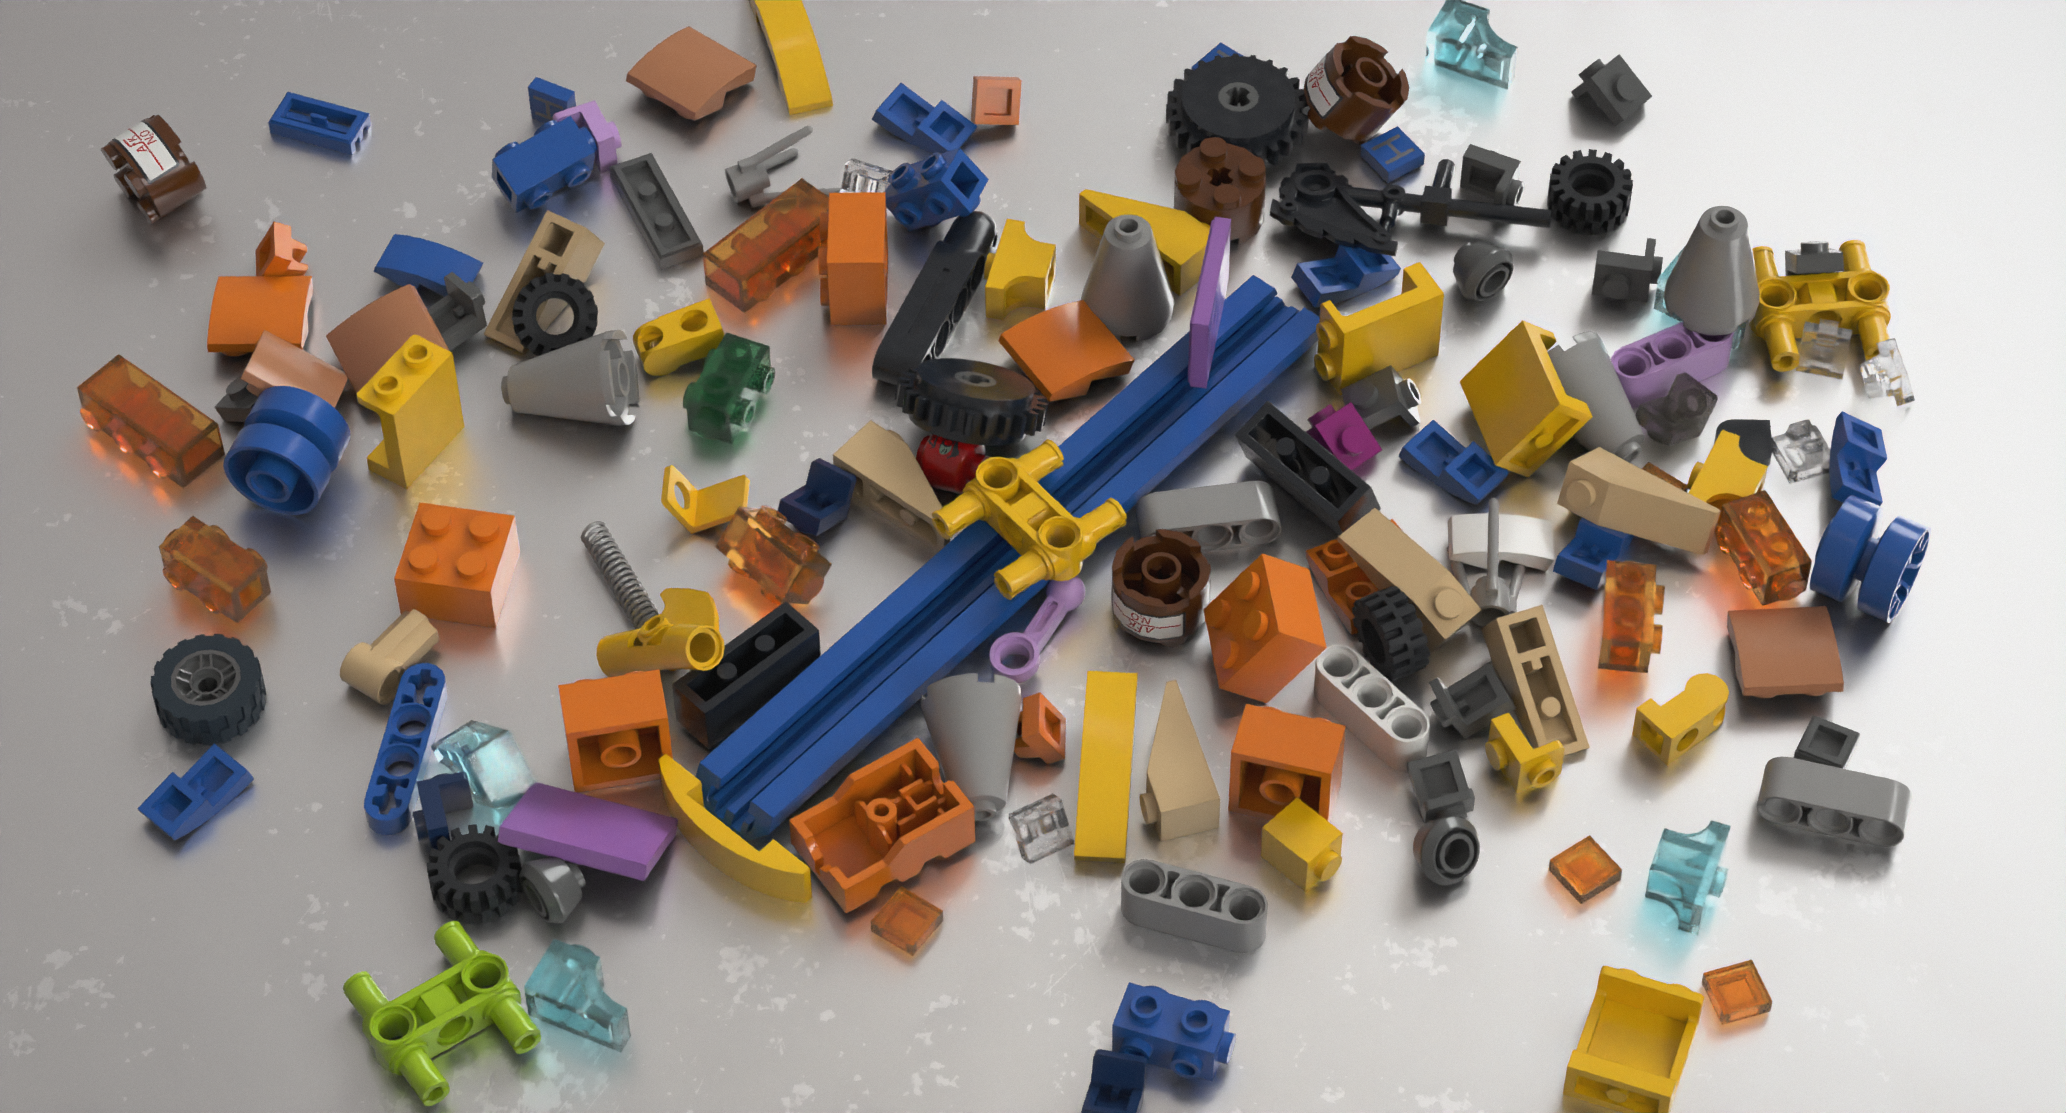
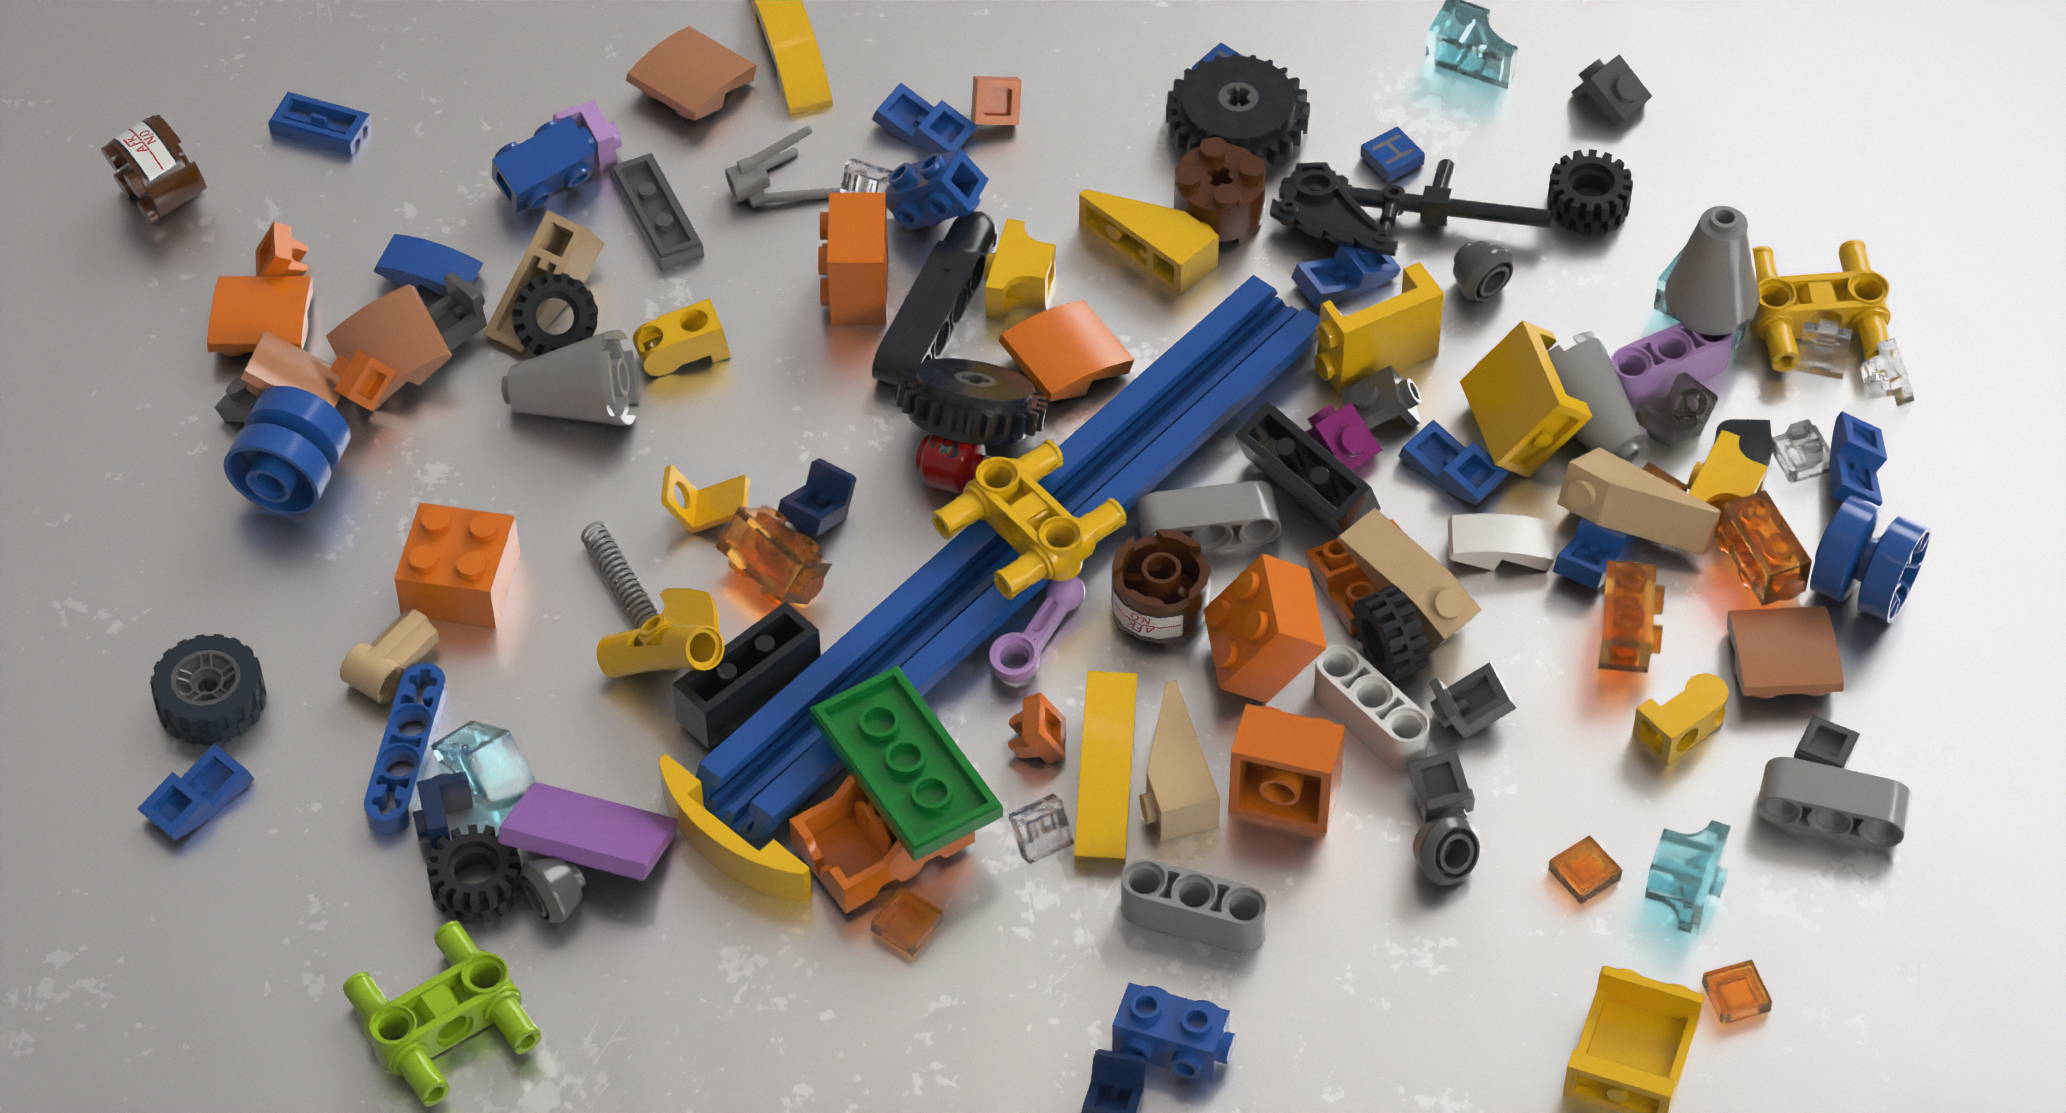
clear orange brick [77,354,225,489] -> none
clear orange brick [159,516,271,623] -> none
yellow panel [357,335,465,489] -> none
clear light blue arch [524,939,631,1052] -> none
blue tile [528,77,576,124] -> none
orange brick [558,669,673,793] -> none
clear green brick [683,332,775,444] -> none
clear orange brick [703,178,829,313] -> none
tan slope [833,420,950,552] -> none
light grey cone [920,673,1022,821] -> none
light grey cone [1081,215,1174,341] -> none
medium lavender tile [1188,217,1231,388] -> none
yellow brick [1261,797,1343,892] -> none
reddish brown brick [1304,36,1410,145] -> none
light grey plant [1447,498,1526,627] -> none
dark grey bracket [1460,144,1525,206] -> none
tan slope [1481,605,1590,756] -> none
yellow bracket [1485,712,1565,793] -> none
dark grey bracket [1592,238,1663,302] -> none
dark grey bracket [1785,241,1844,276] -> none
none -> orange tile [330,349,397,412]
none -> green tile [810,665,1003,862]

